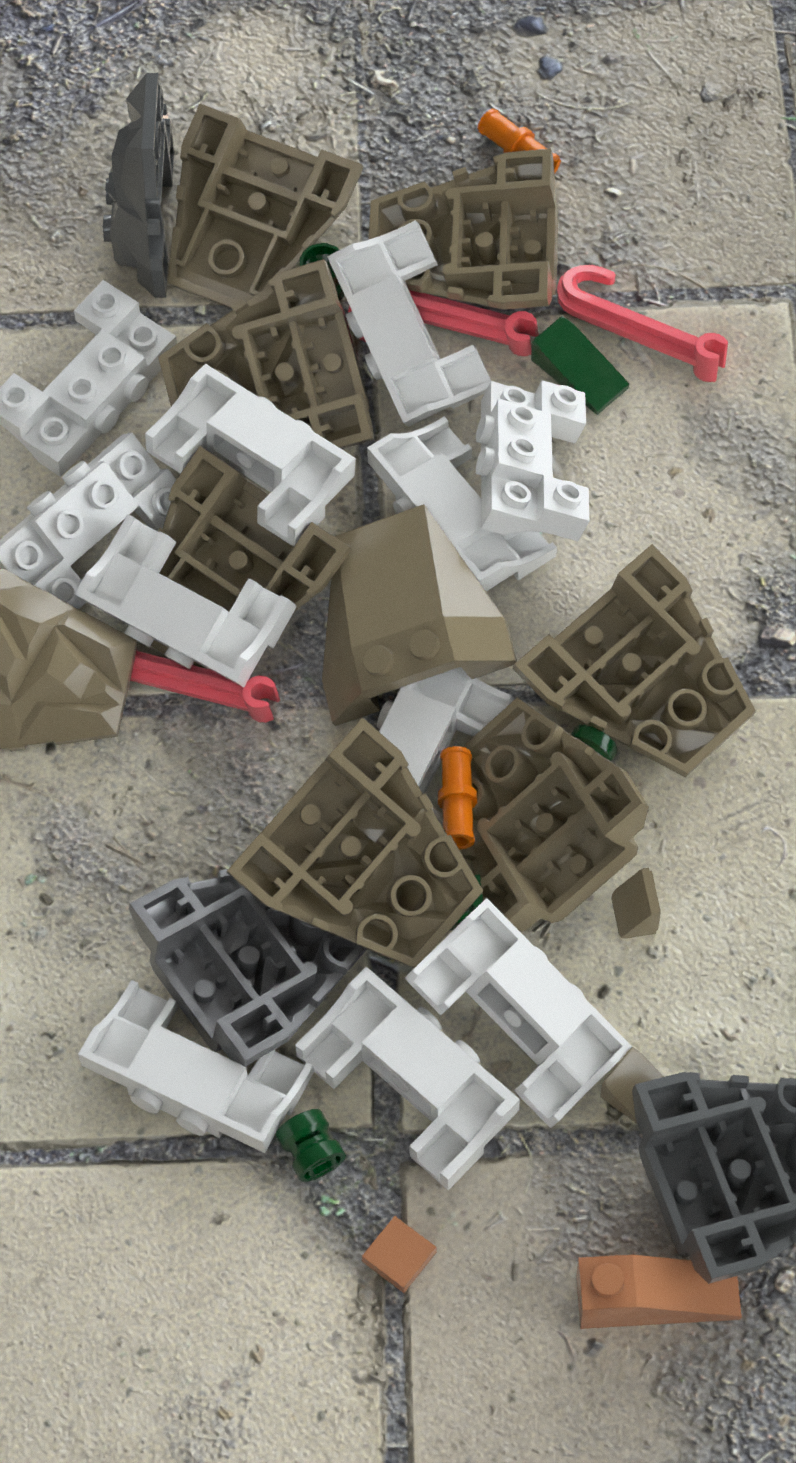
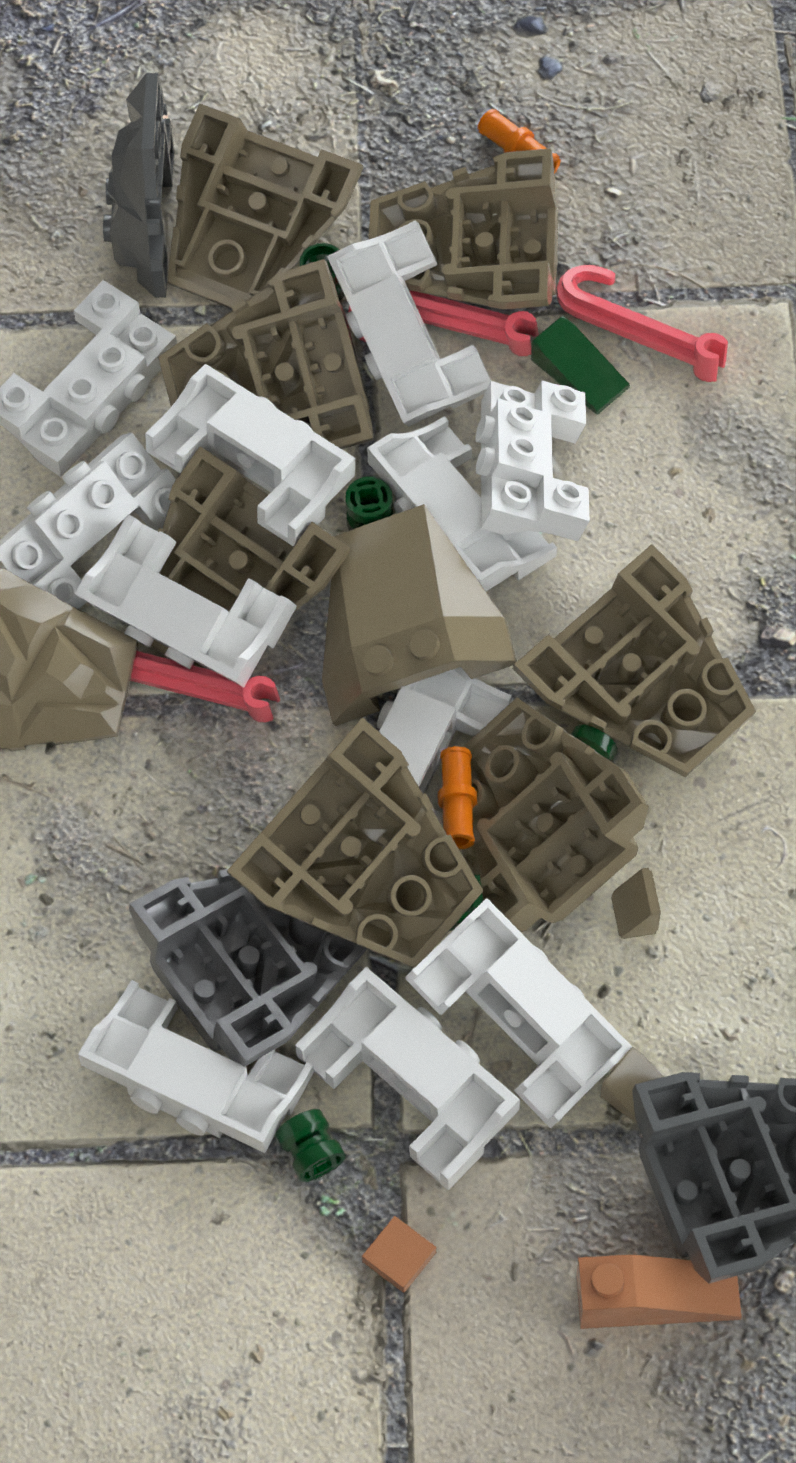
none -> dark green wheel [345,477,393,531]

